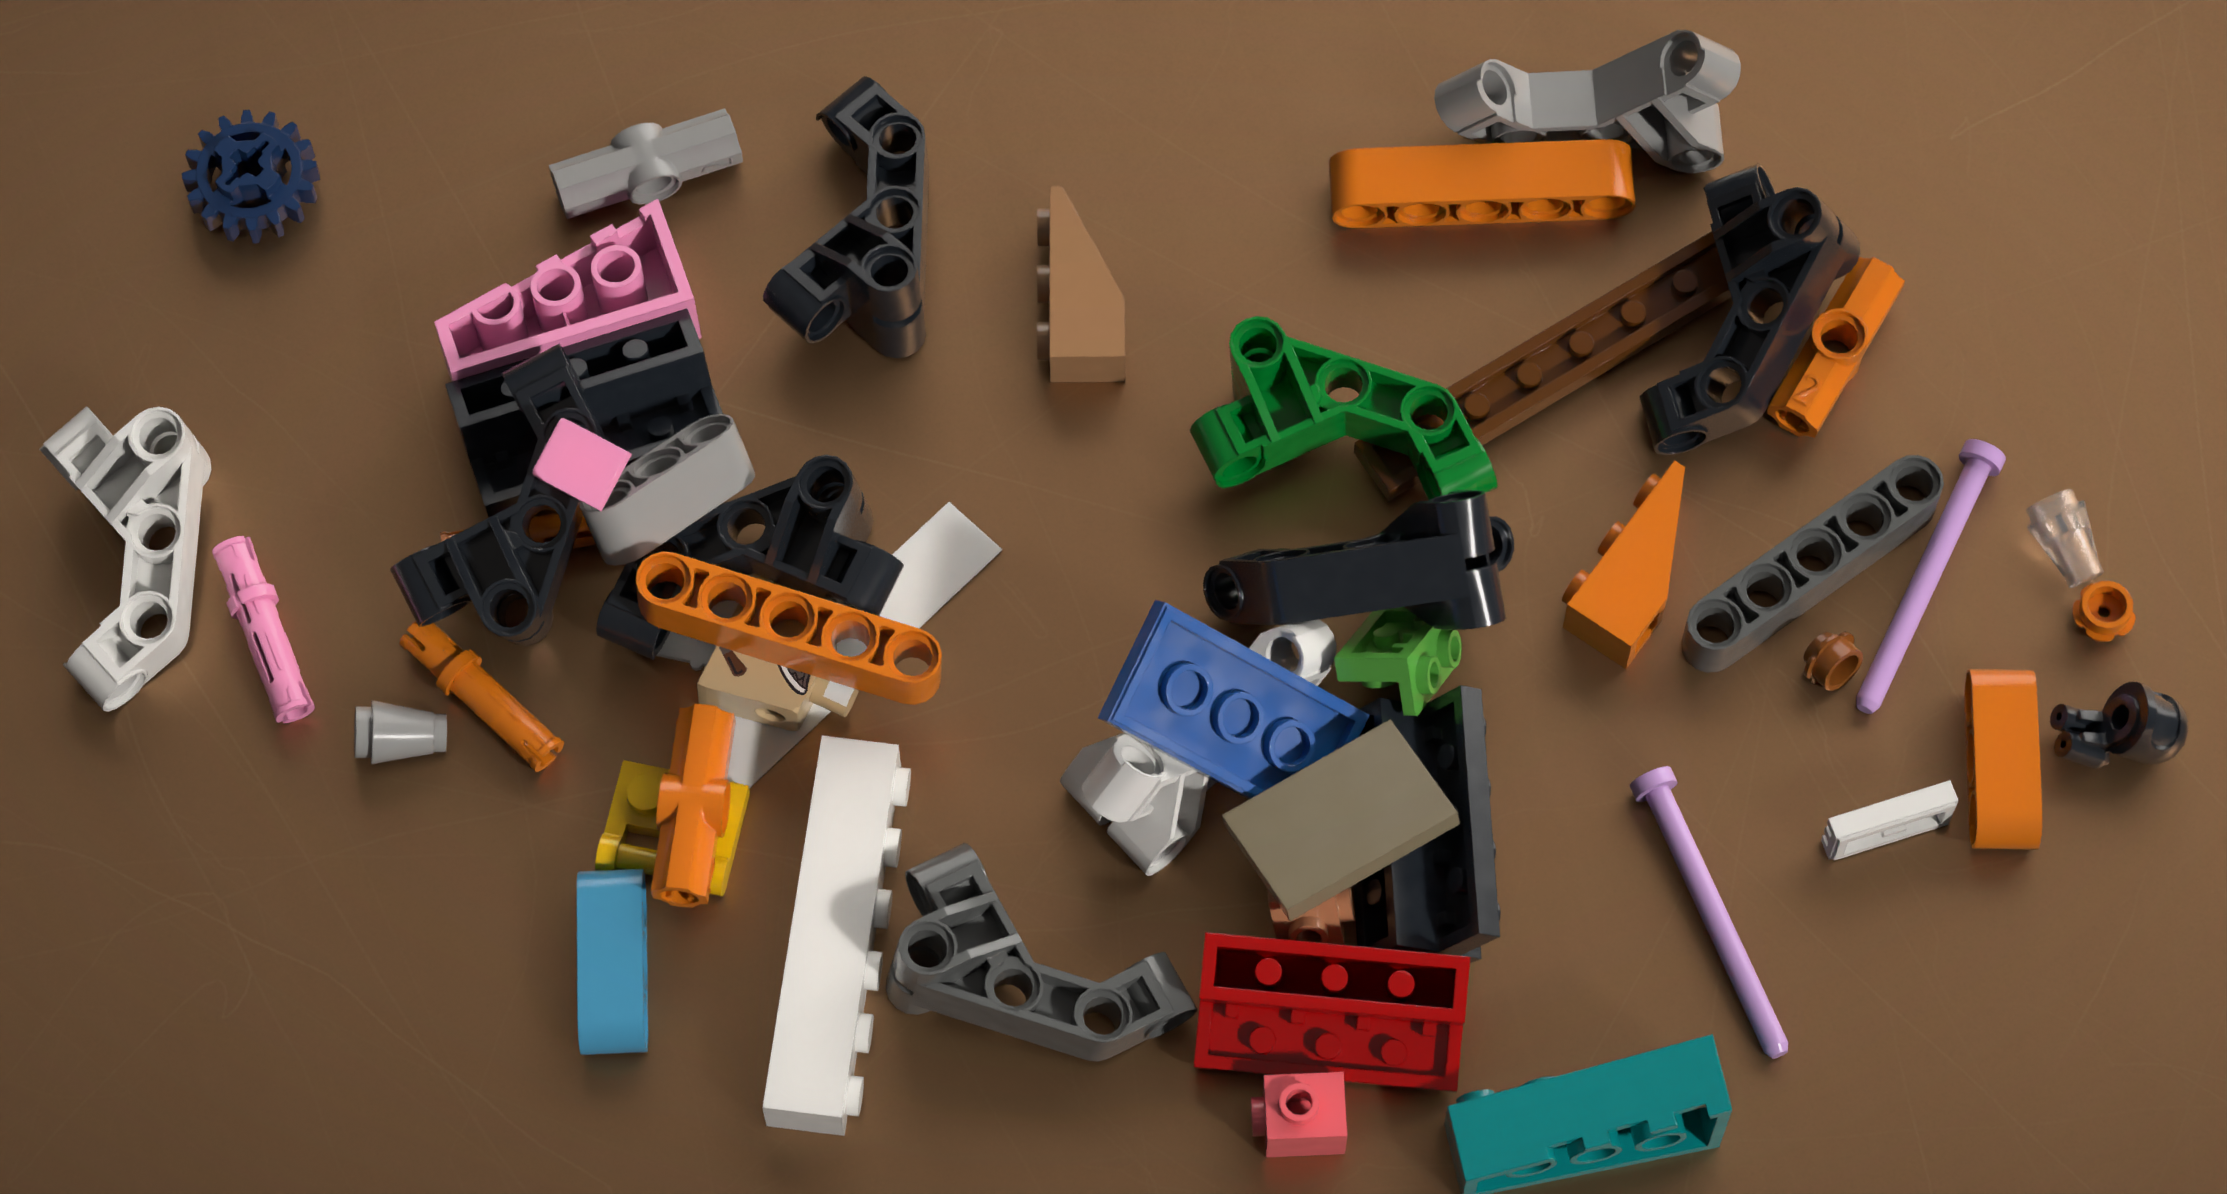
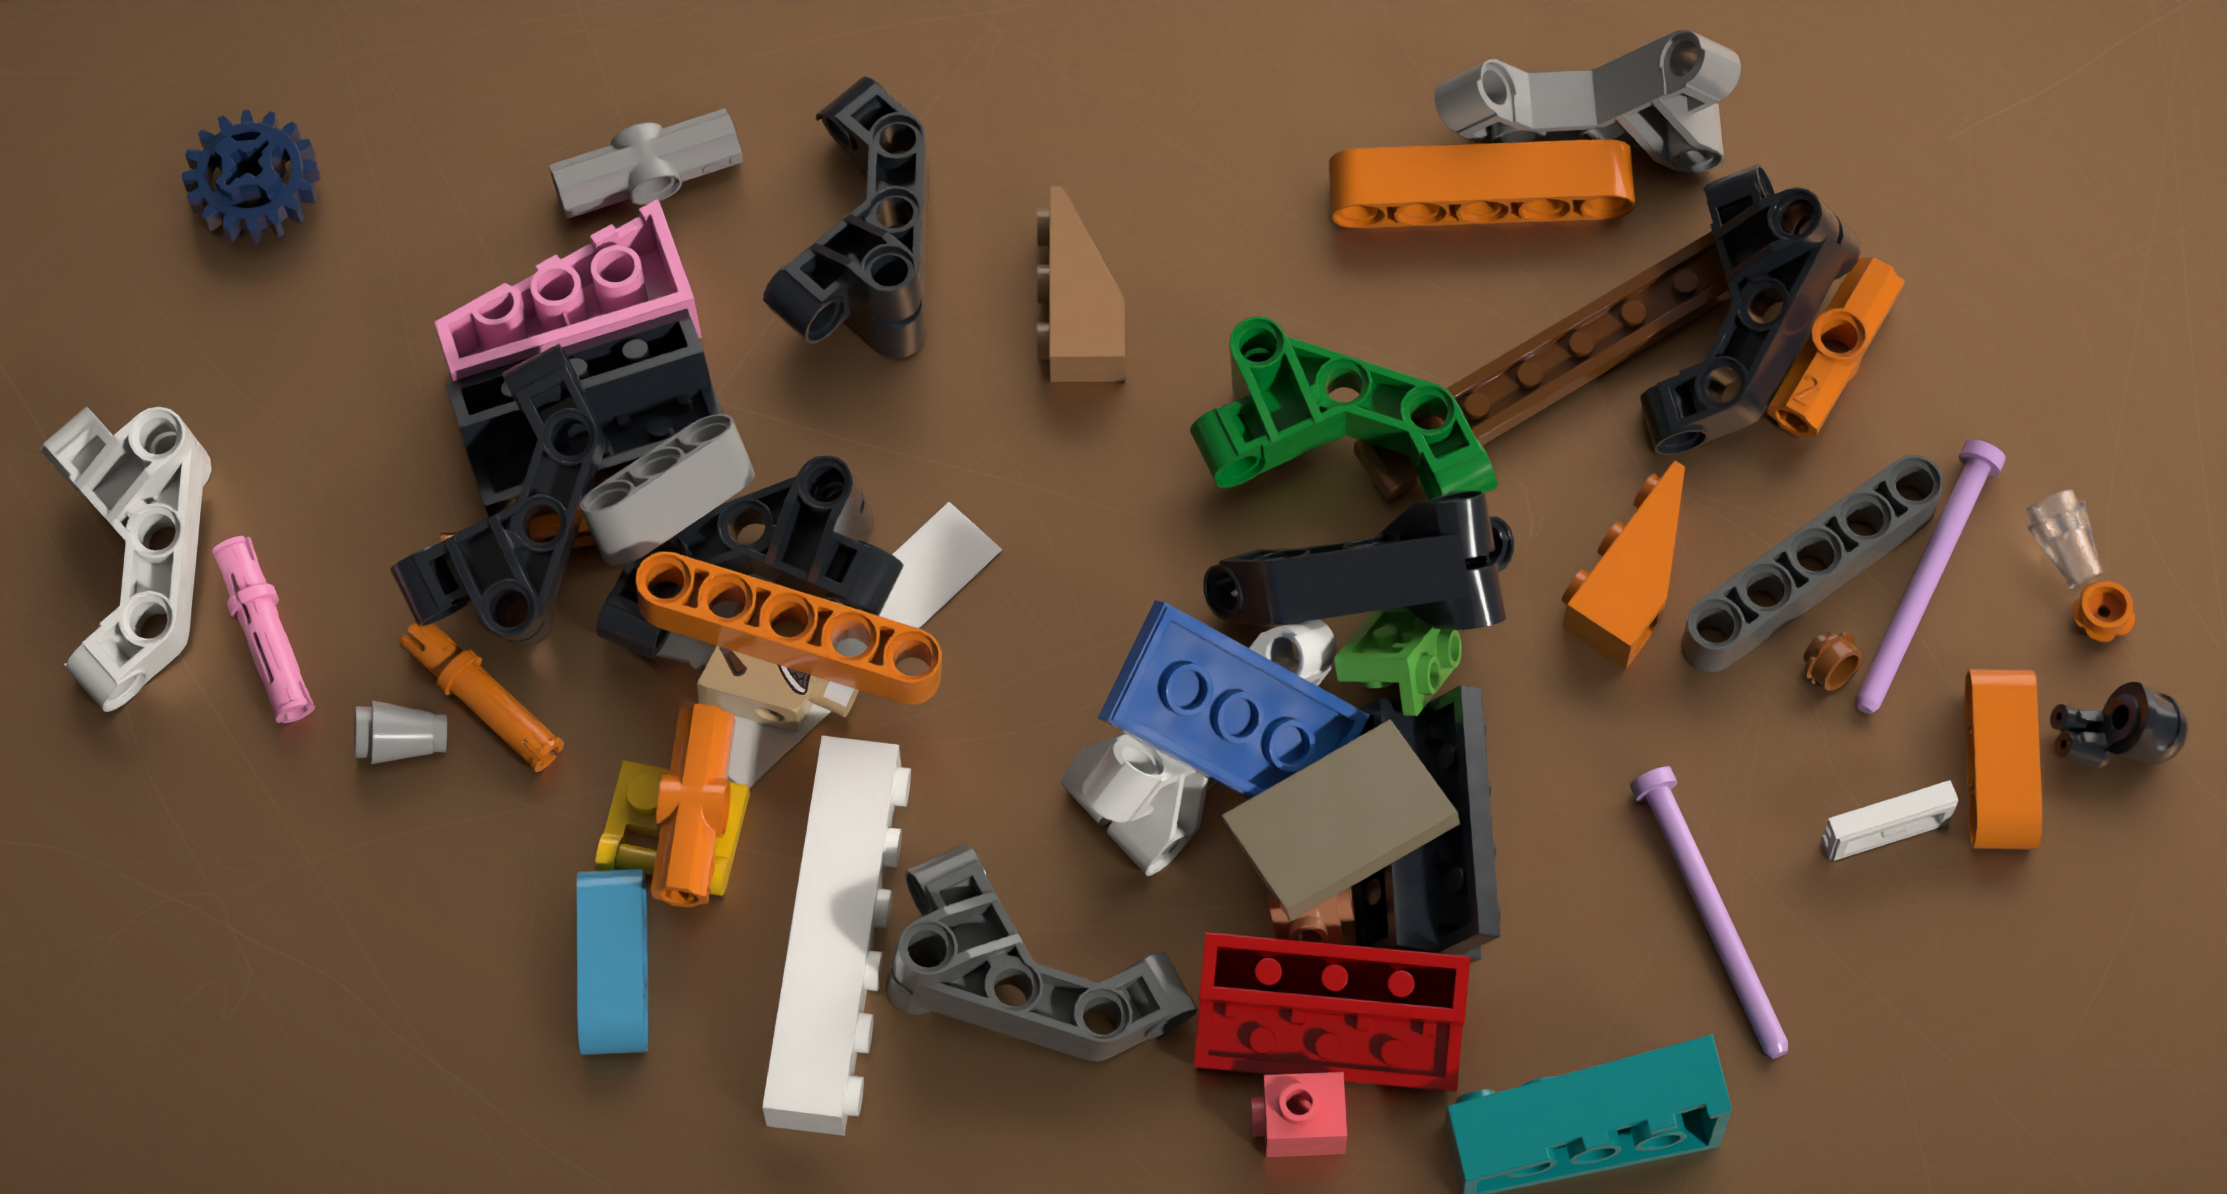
bright pink slope [532,418,632,512] -> none

